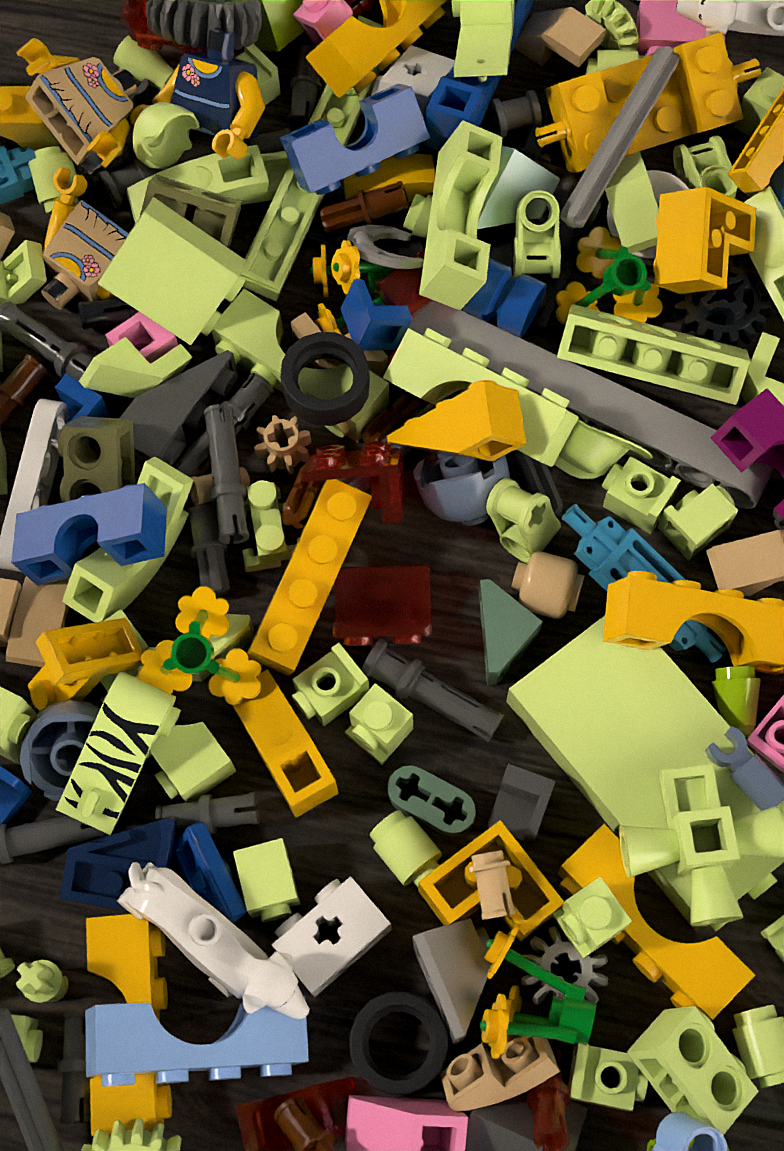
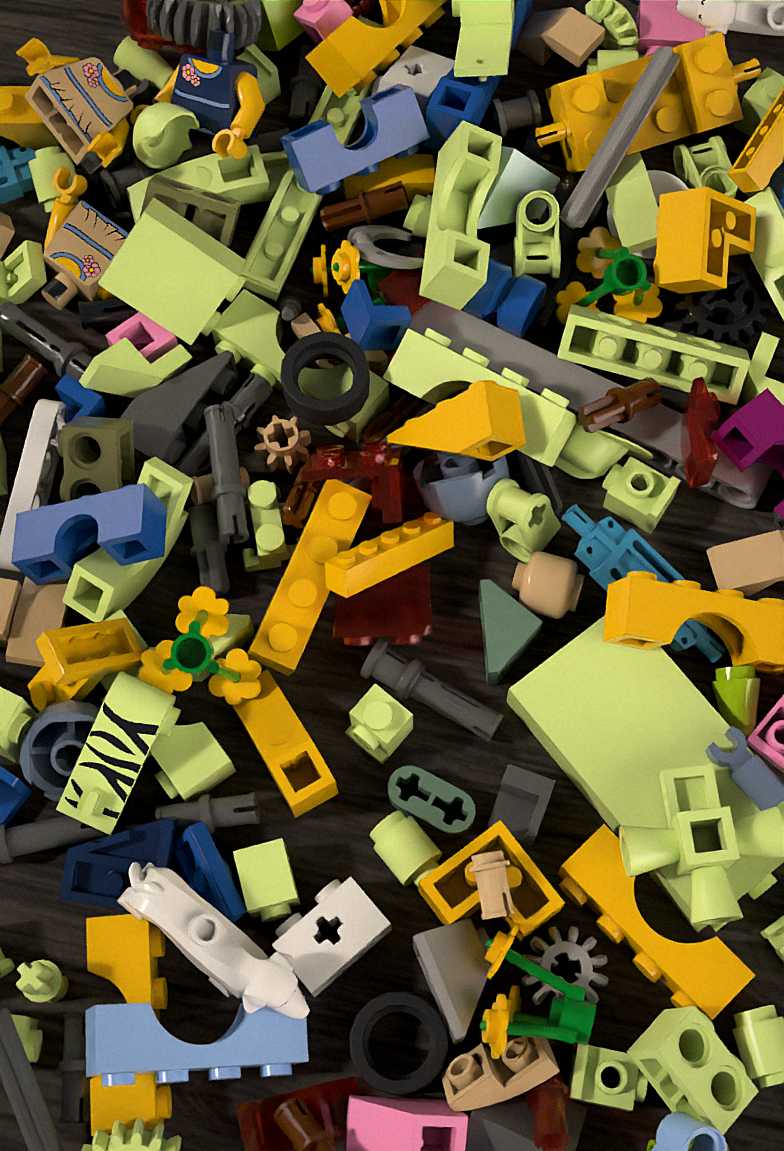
yellowish green brick [291,643,370,726] -> none
yellowish green brick [552,876,632,959] -> none
yellowish green brick [657,483,738,561] -> none
none -> dark grey piece [278,295,302,322]
none -> yellow piece [324,511,454,598]
none -> reddish brown axle [576,377,662,433]
none -> clear red slope [680,377,721,489]

